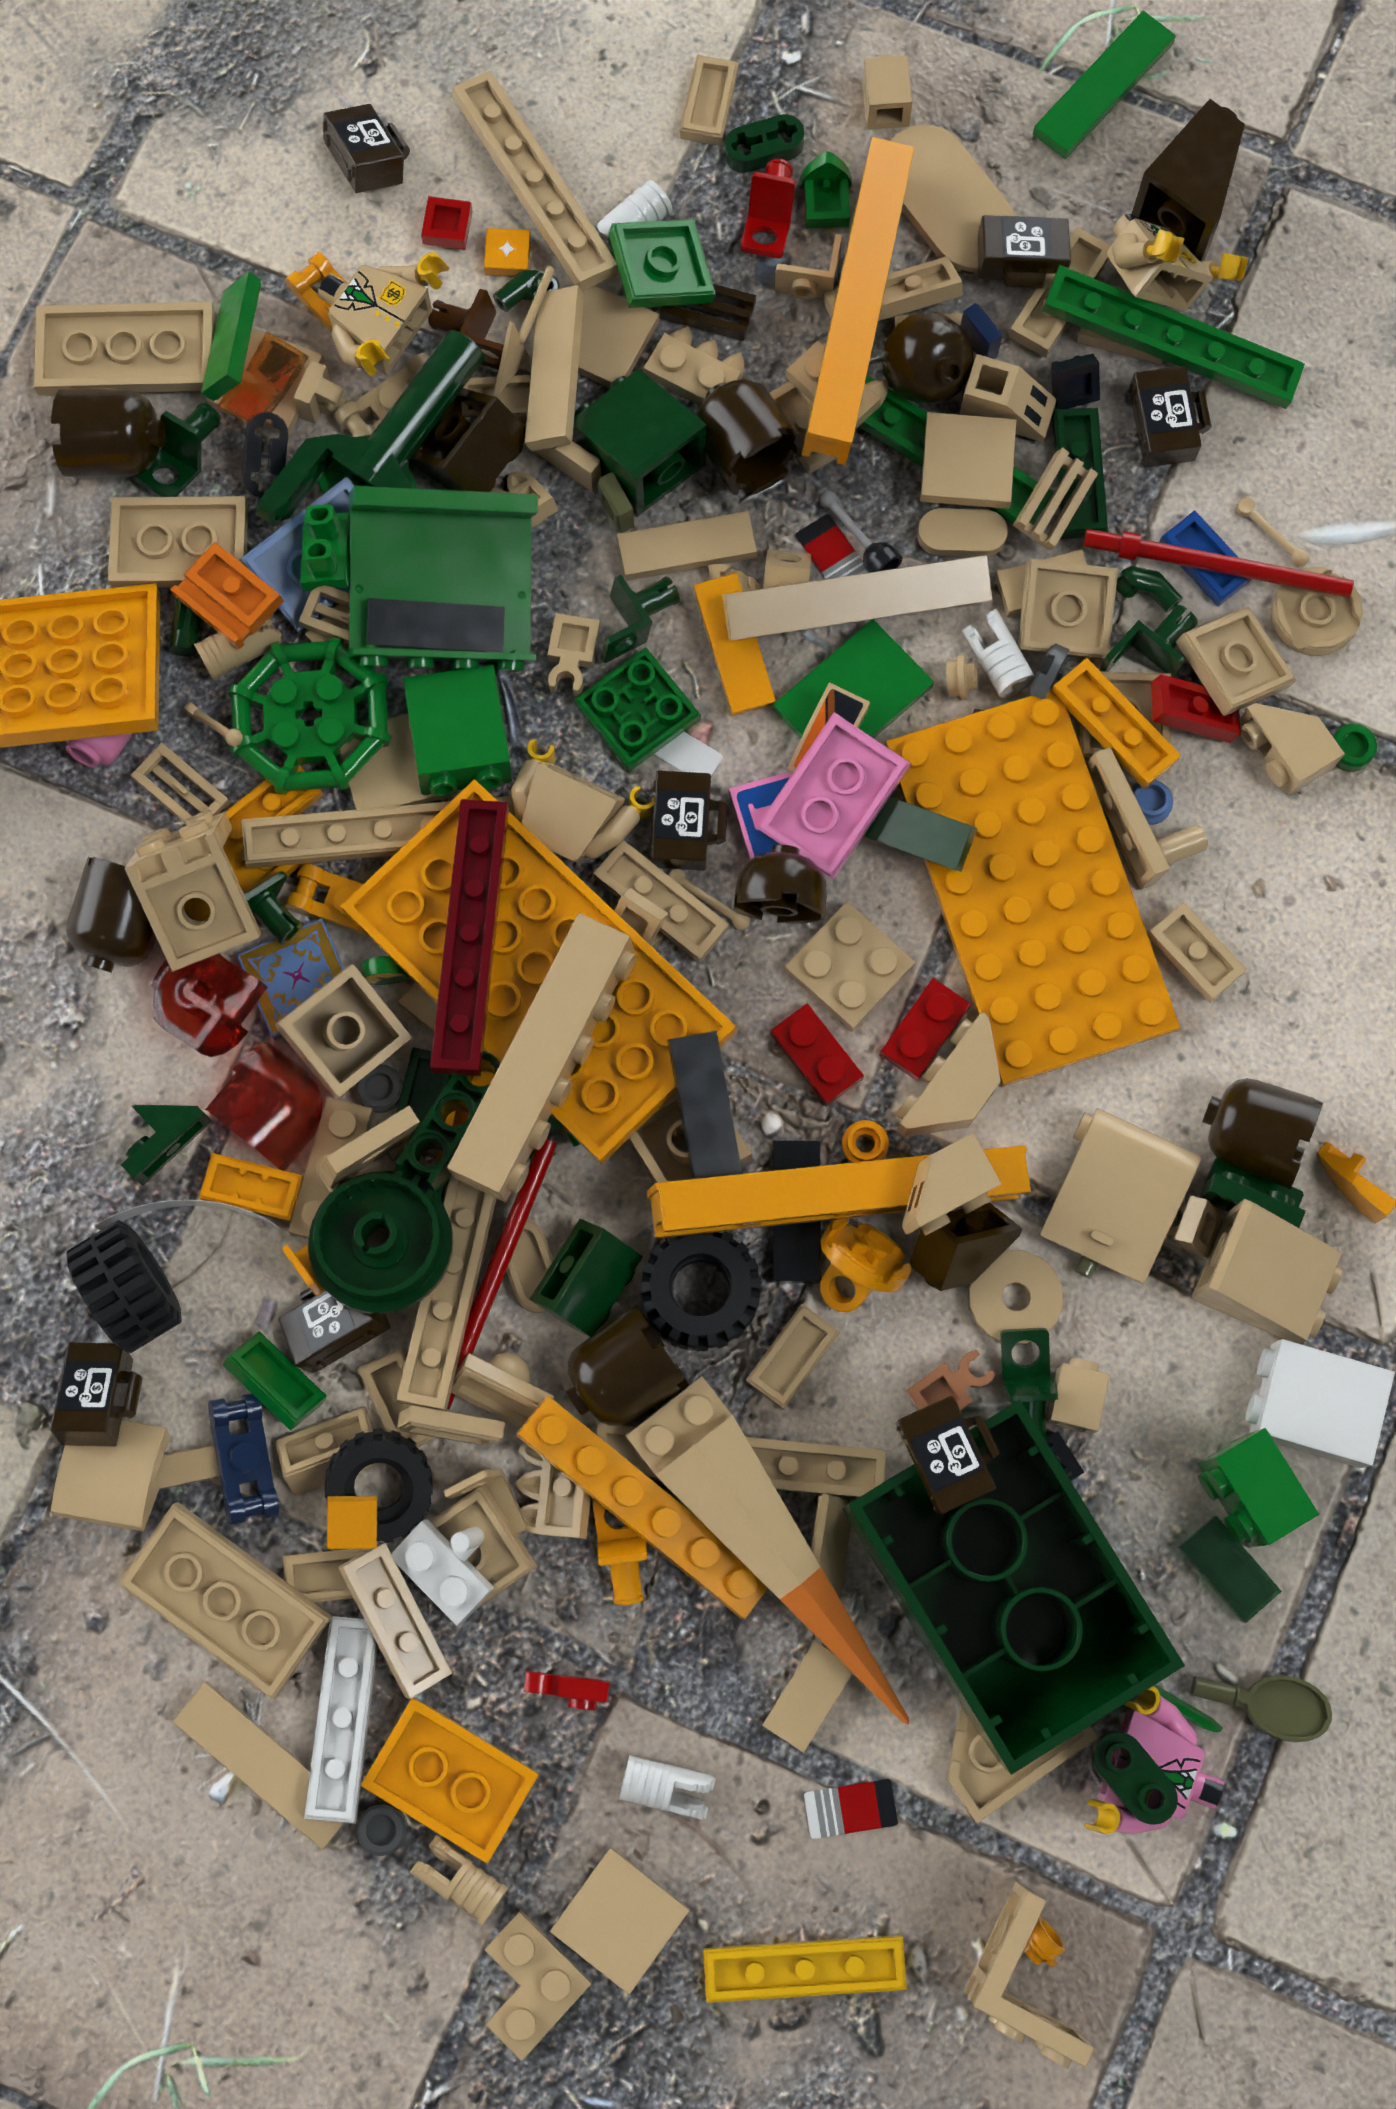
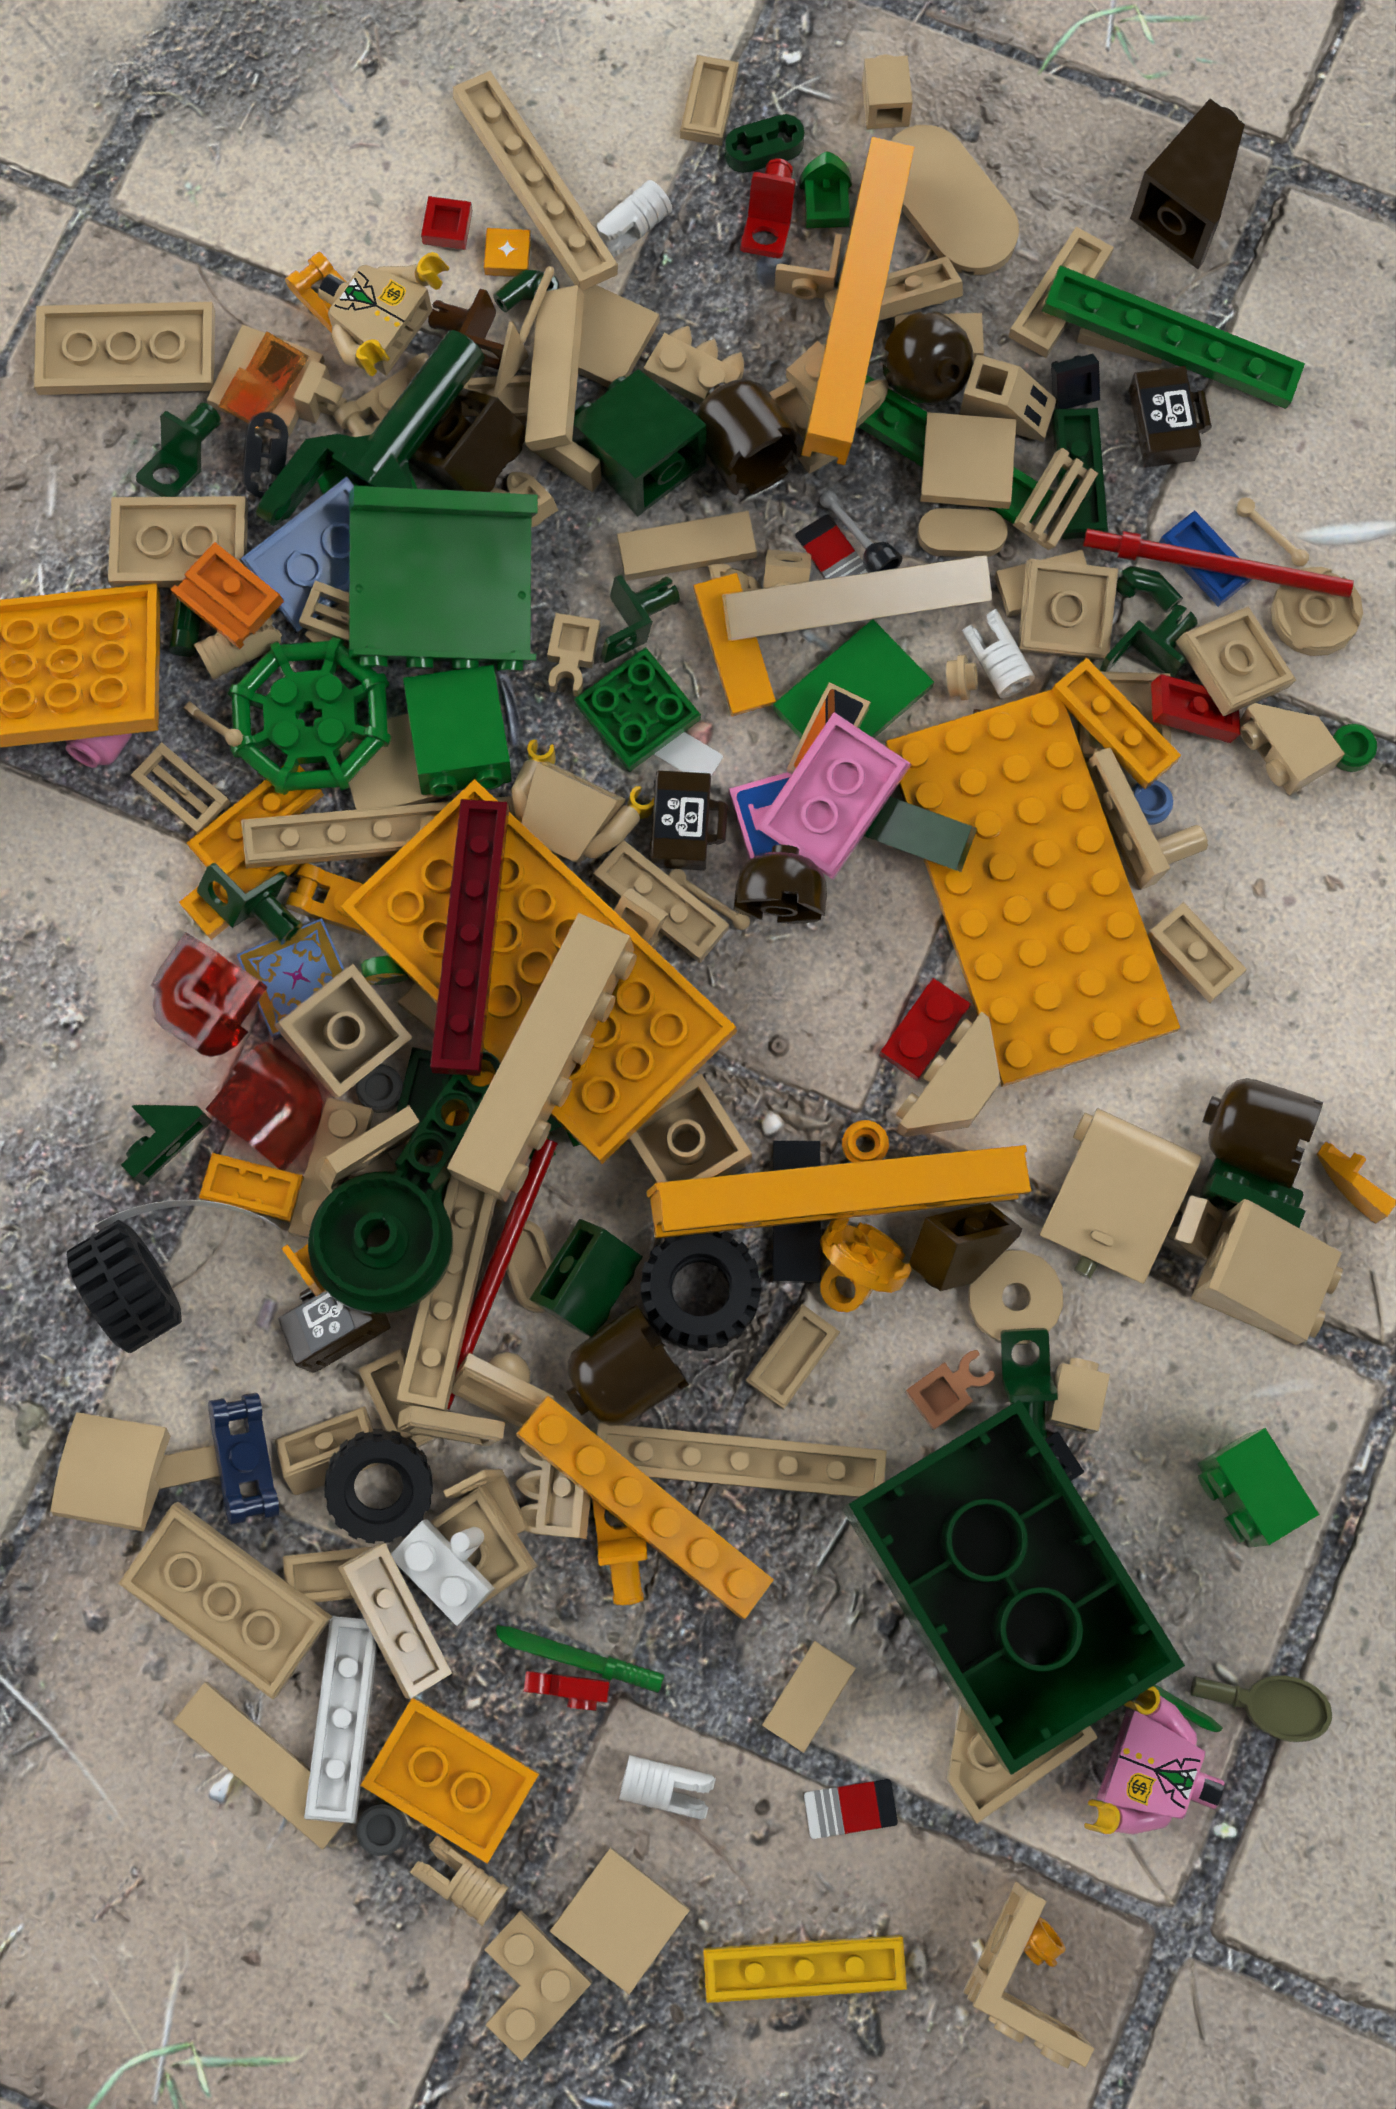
dark brown piece [50,1342,143,1447] -> none
dark brown cylinder [51,387,166,479] -> none
dark brown cylinder [66,857,157,973] -> none
tan bracket [125,810,261,971] -> none
green tile [201,271,261,401] -> none
green tile [223,1331,327,1431] -> none
green hips [300,504,349,591] -> none
dark brown piece [323,104,410,193] -> none
light orange tile [327,1496,377,1549] -> none
black tile [365,598,505,653] -> none
olive tile [598,472,634,533] -> none
green tile [608,219,716,308] -> none
tan plate [625,1376,909,1724] -> none
dark brown tile [660,284,756,341] -> none
black tile [667,1031,742,1179] -> none
red plate [770,1003,864,1107] -> none
tan plate [784,901,915,1032] -> none
tan slope [810,1494,852,1597] -> none
piece [895,1395,1000,1515] -> none
tan slope [902,1133,1001,1236] -> none
dark blue tile [960,303,1003,359] -> none
dark brown piece [978,215,1071,288] -> none
dark grey tile [1029,643,1070,699] -> none
green tile [1033,10,1176,160] -> none
dark green plate [1091,1731,1178,1825] -> none
tan torso [1107,214,1248,312] -> none
clear green tile [1177,1515,1282,1623] -> none
white brick [1246,1339,1395,1468] -> none
none -> green piece [496,1625,664,1693]

